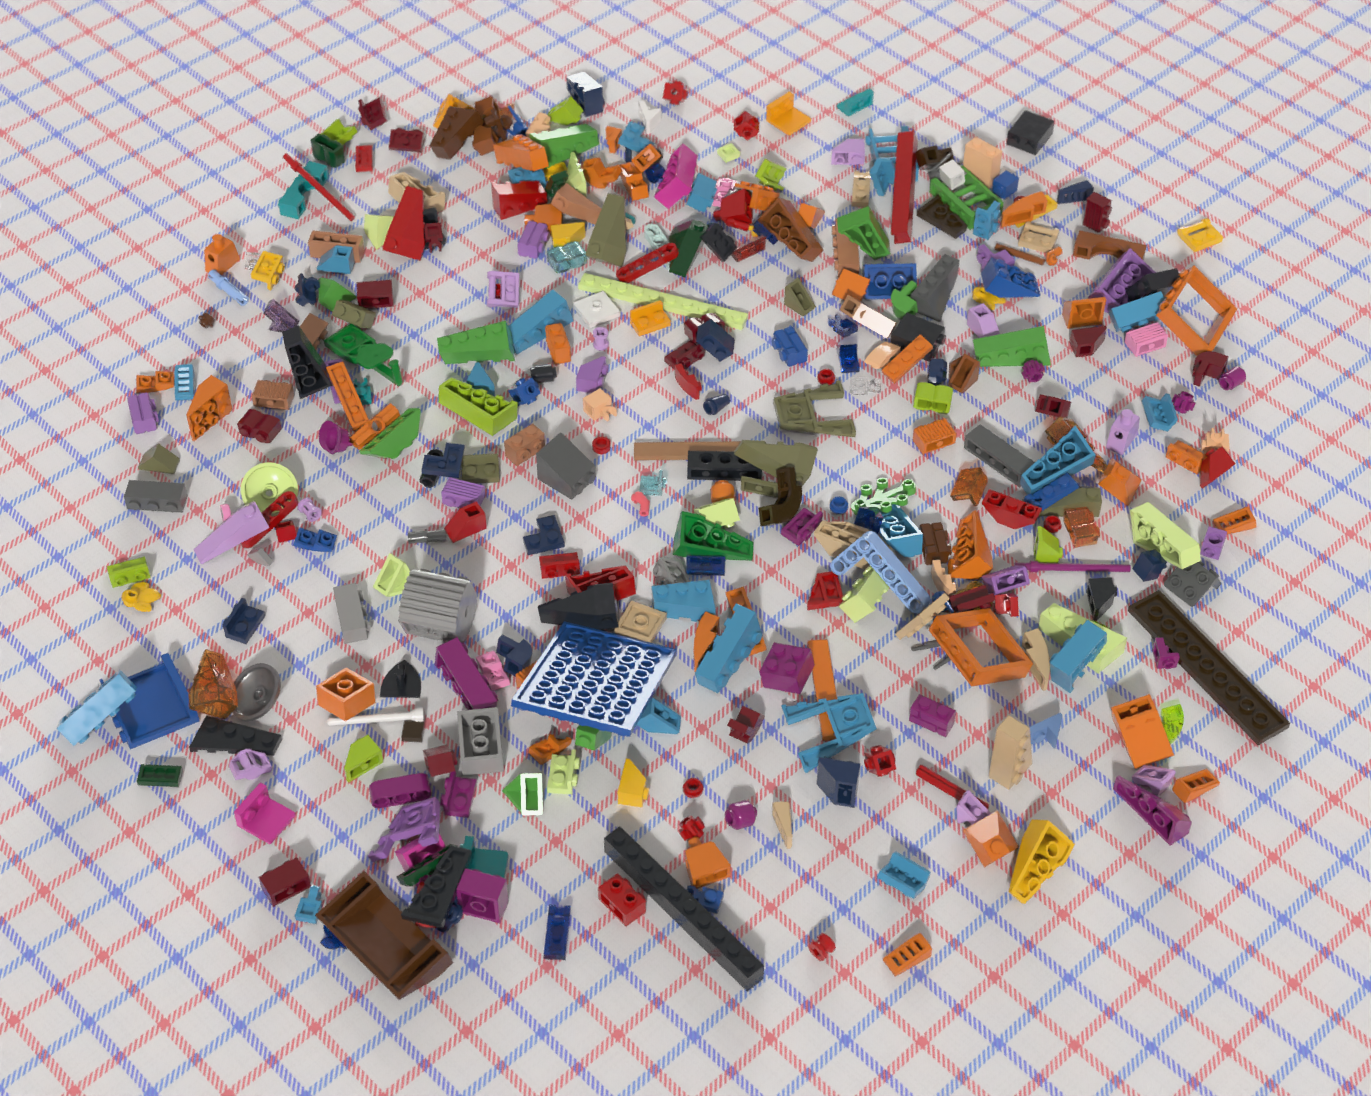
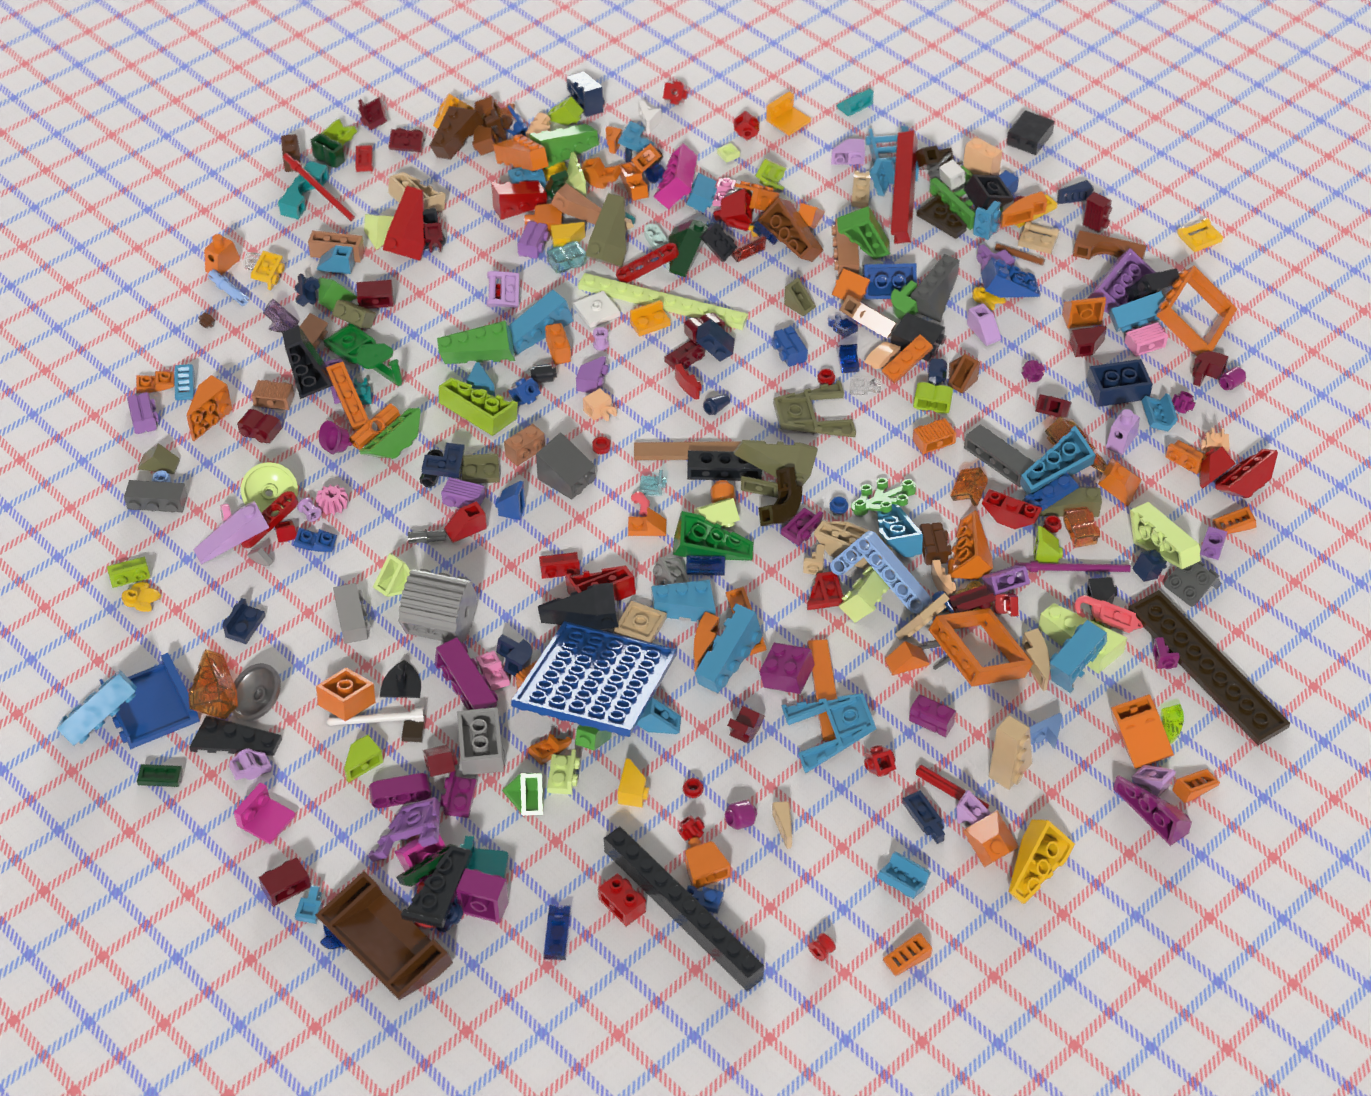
dark blue plate [523,515,565,555] -> none
dark blue slope [817,757,860,808] -> none
clear blue slope [854,507,883,535] -> none
bright green wedge [973,326,1051,367] -> none
orange arm [1045,246,1063,266] -> none
none -> light blue plate [152,470,171,482]
none -> reddish brown brick [281,134,301,172]
none -> bright pink gear [316,484,348,515]
none -> blue slope [495,481,526,520]
none -> orange slope [628,507,666,536]
none -> tan bracket [803,544,825,575]
none -> orange slope [885,641,929,676]
none -> dark blue hinge [902,790,945,844]
none -> black slope [964,174,1014,210]
none -> coral plate [1075,595,1143,633]
none -> dark blue brick [1086,359,1153,407]
none -> red wedge [1215,449,1278,498]

